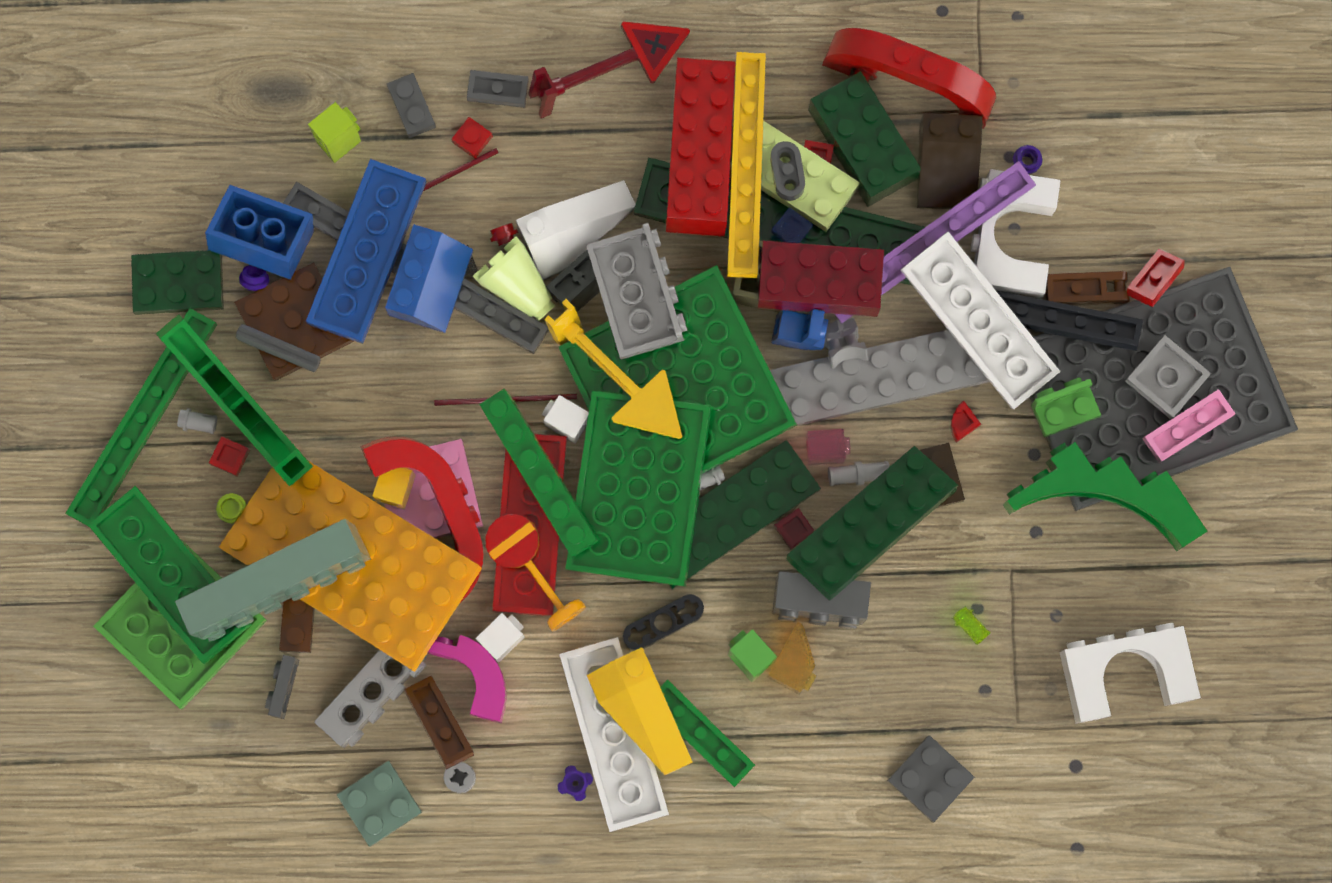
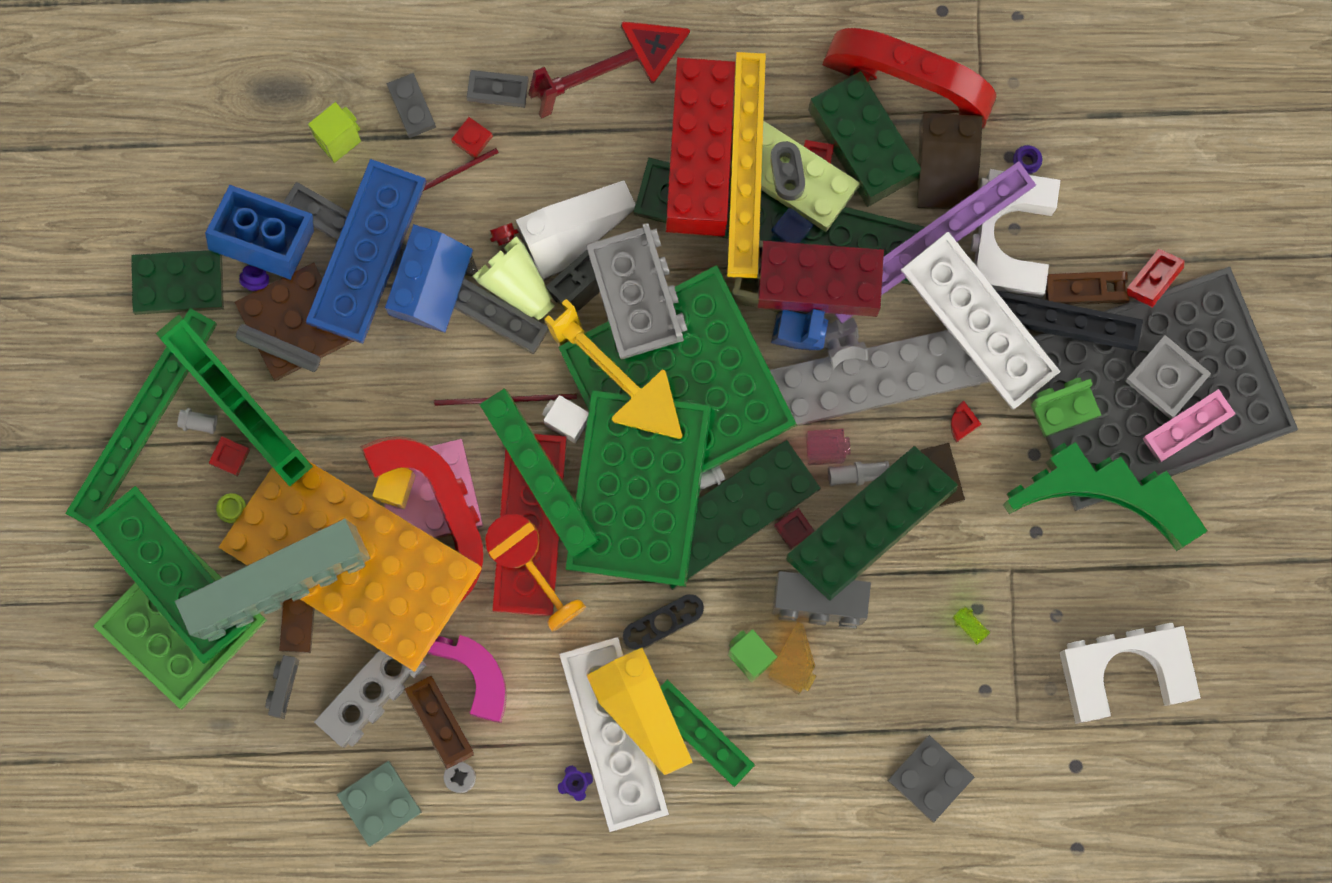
white brick [476,613,525,663] -> none

